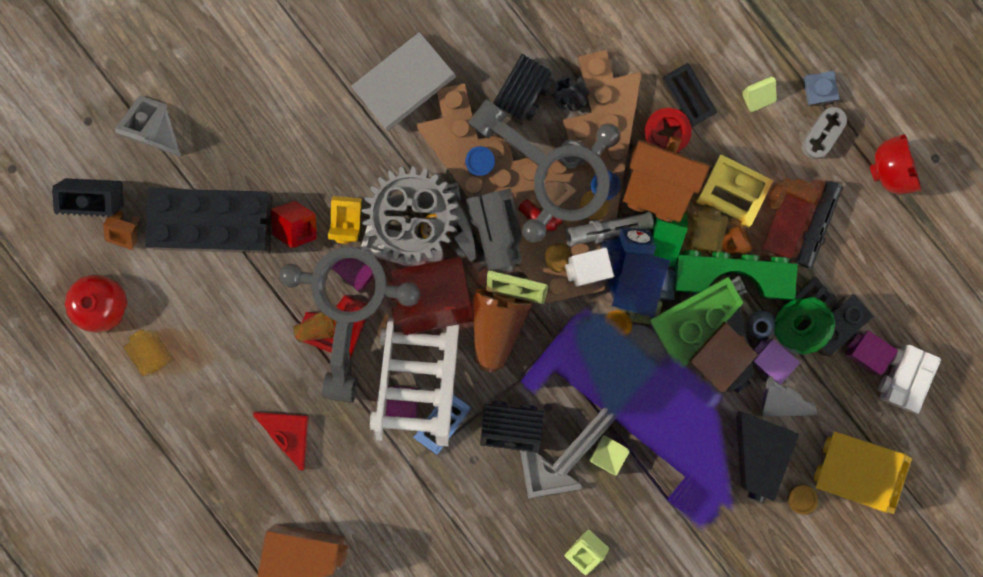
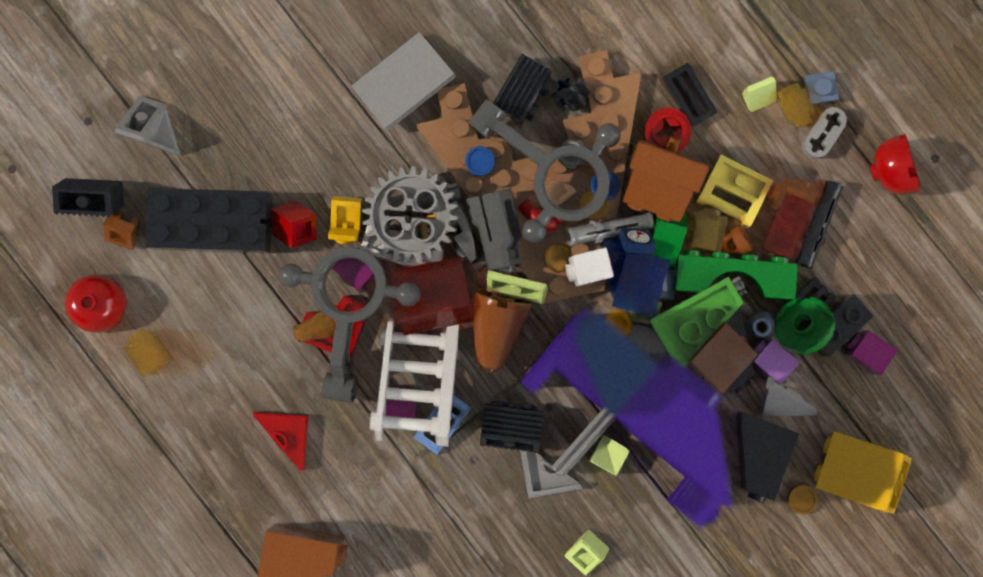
white brick [878,345,941,414] -> none
none -> clear yellow brick [777,83,816,129]

